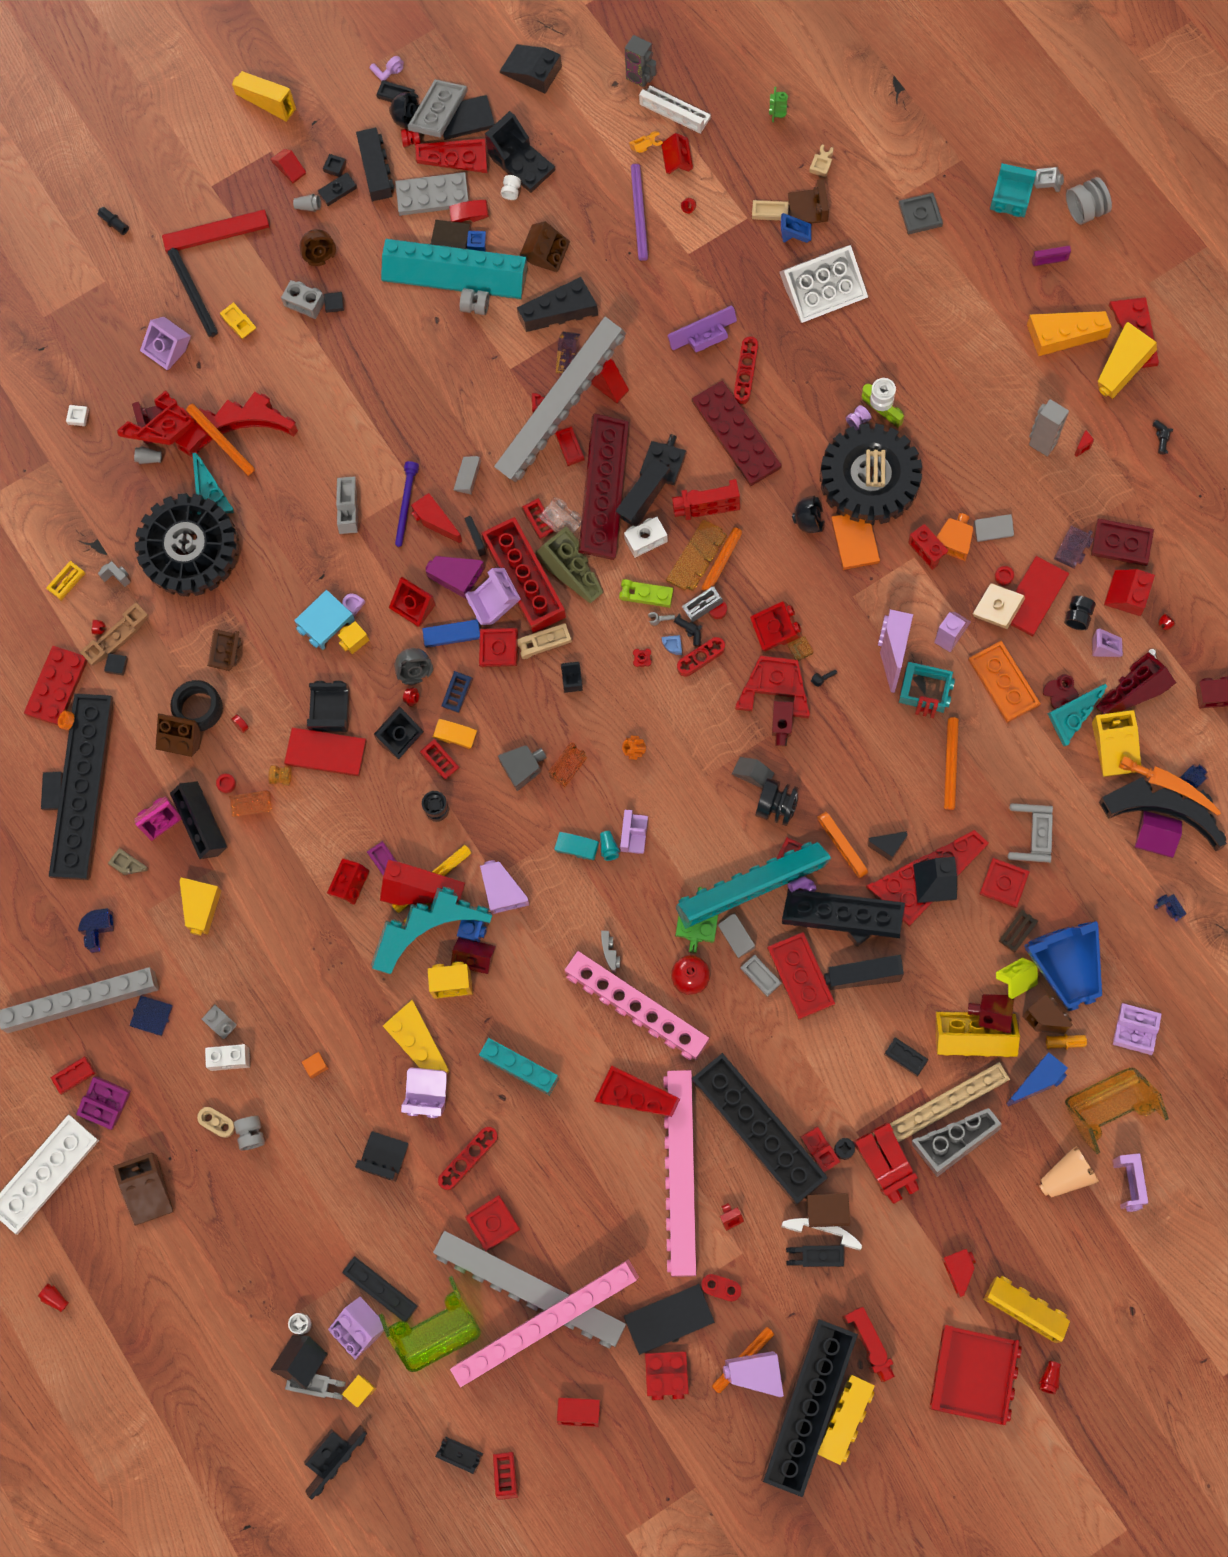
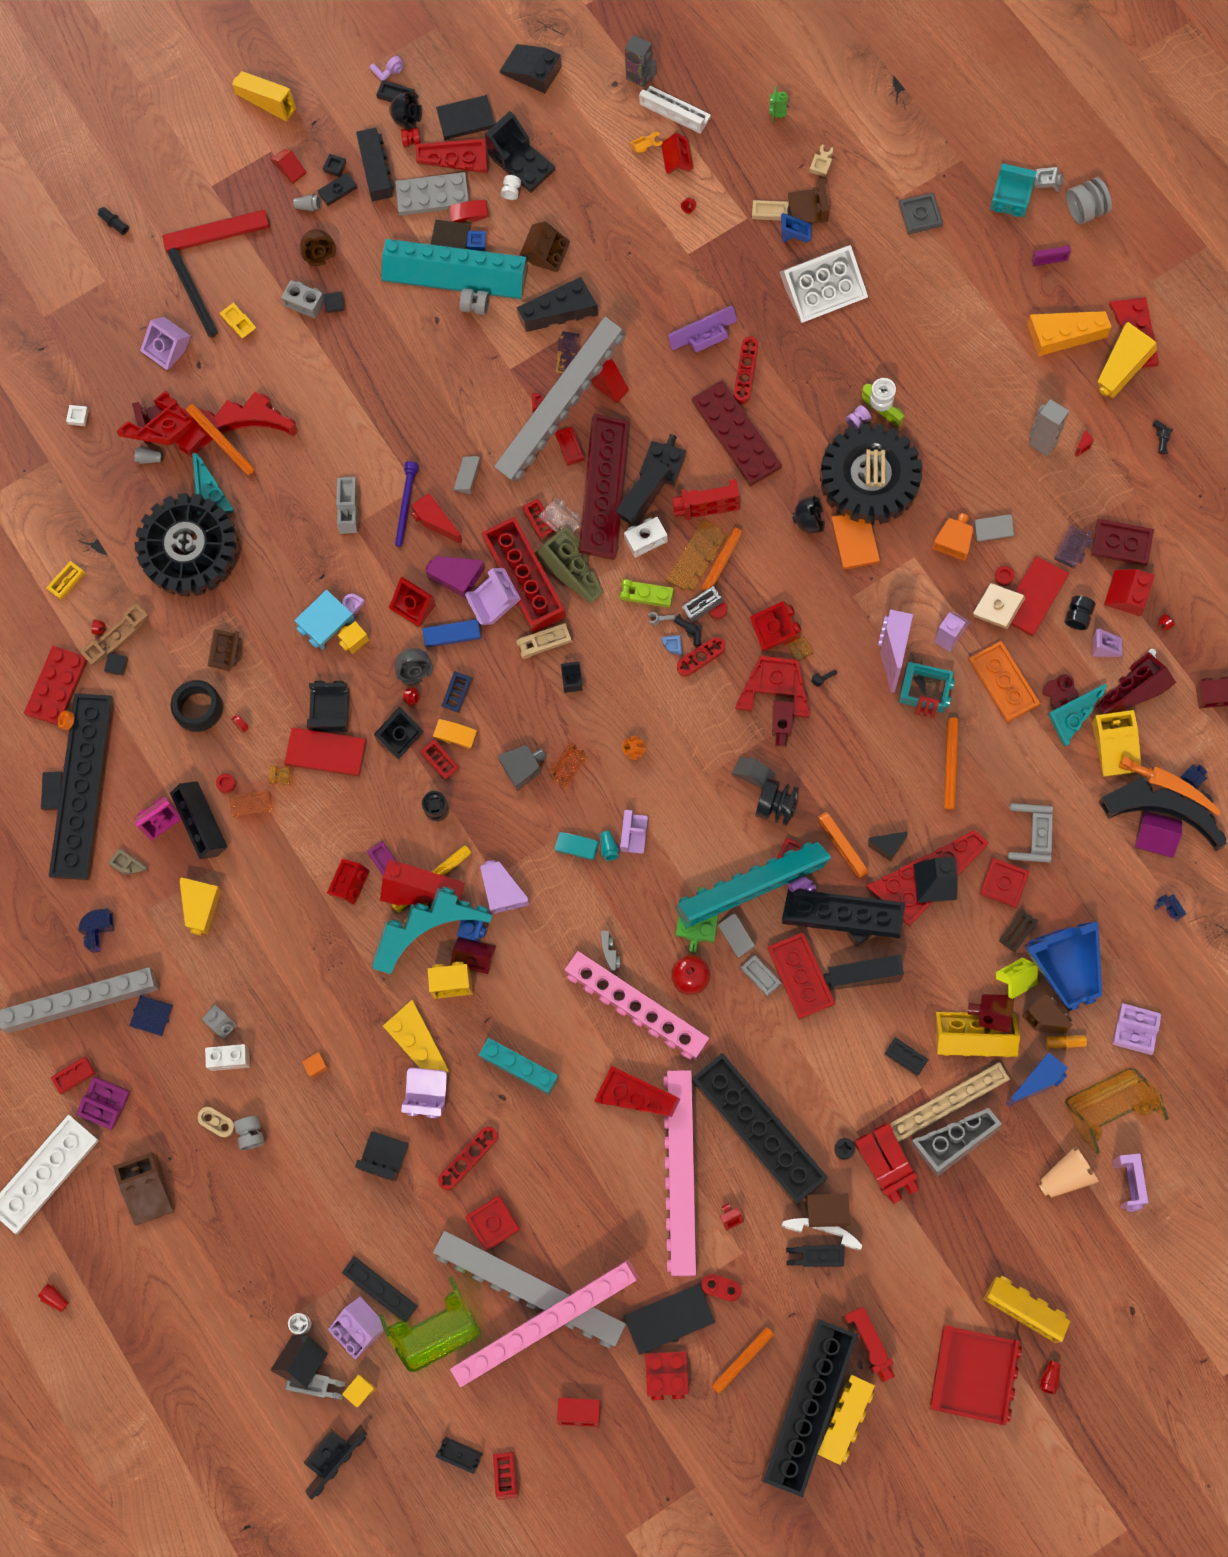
light grey bracket [98,561,130,587] -> none
reddish brown slope [155,713,201,757] -> none
light grey tile [408,79,467,138] -> none
black tile [464,516,486,557] -> none
red plate [479,628,518,667] -> none
medium lavender axle [631,164,648,261] -> none
red plate [633,648,652,667] -> none
lavender slope [723,1351,784,1397] -> none
red slope [800,1126,840,1172] -> none
red bracket [908,524,948,570] -> none
red slope [942,1249,976,1298] -> none

